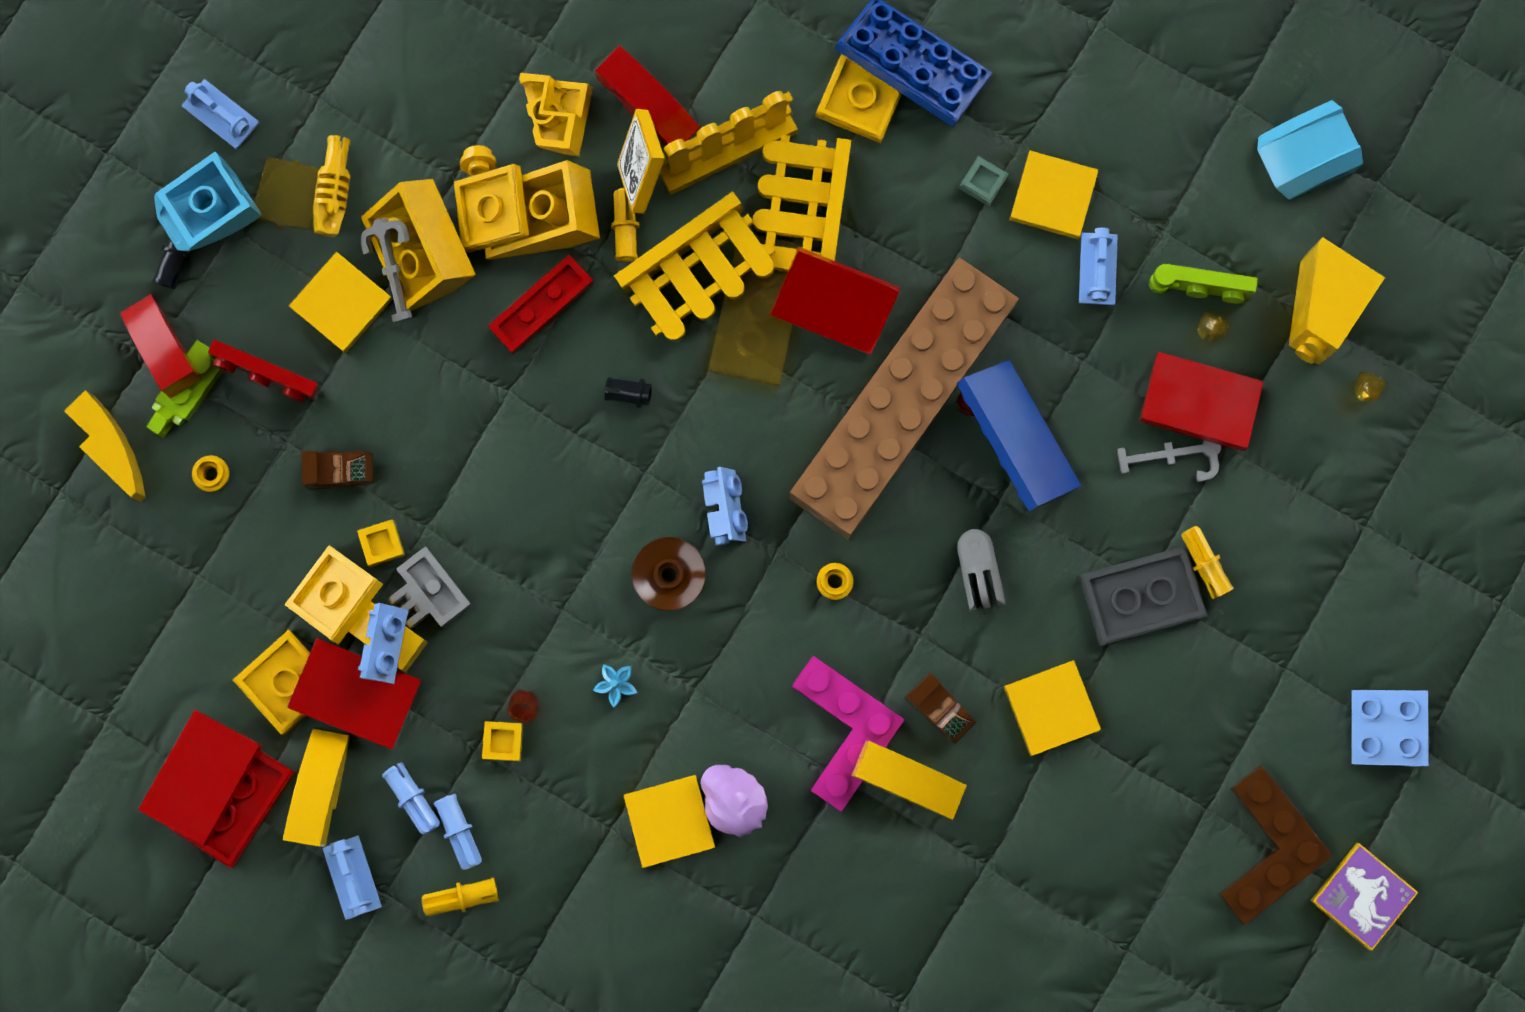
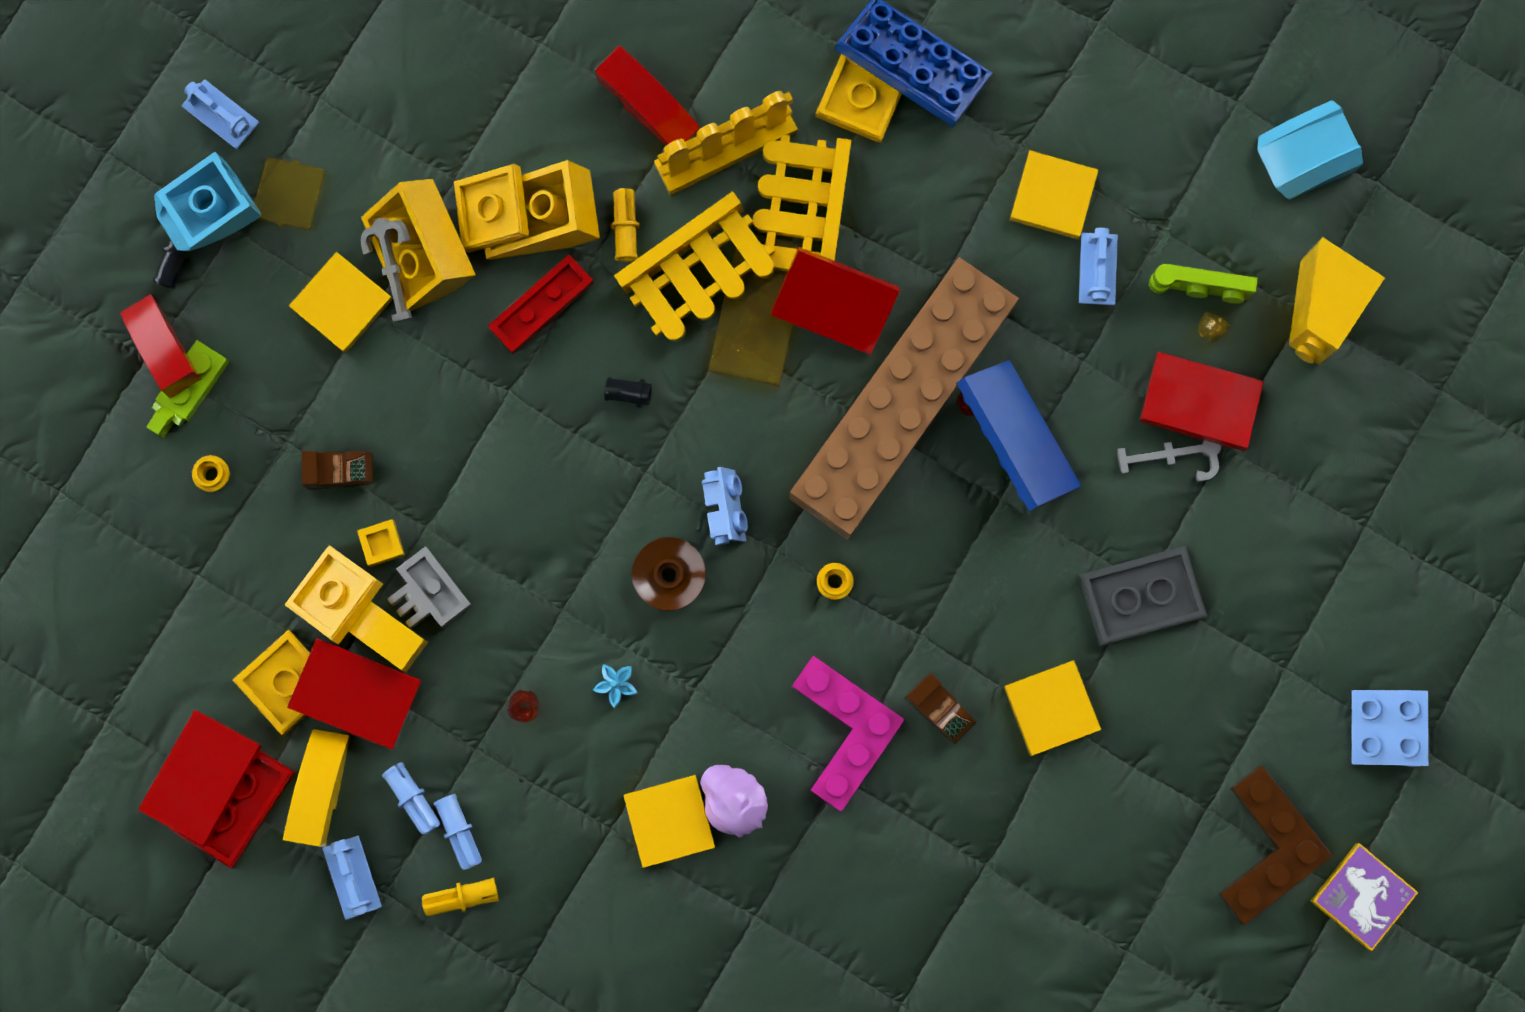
yellow slope [64,390,146,503] -> none
red plate [208,339,319,403] -> none
yellow hinge [313,135,351,237] -> none
light blue hinge [358,603,408,684] -> none
yellow plate [460,145,496,176] -> none
yellow plate [482,721,523,761] -> none
yellow slope [519,73,593,157] -> none
tile [617,109,665,214] -> none
yellow slope [851,741,967,820] -> none
light grey arm [957,529,1006,612] -> none
sand green tile [959,156,1009,207] -> none
yellow axle [1182,526,1234,599] -> none
clear yellow hinge [1354,371,1387,402] -> none

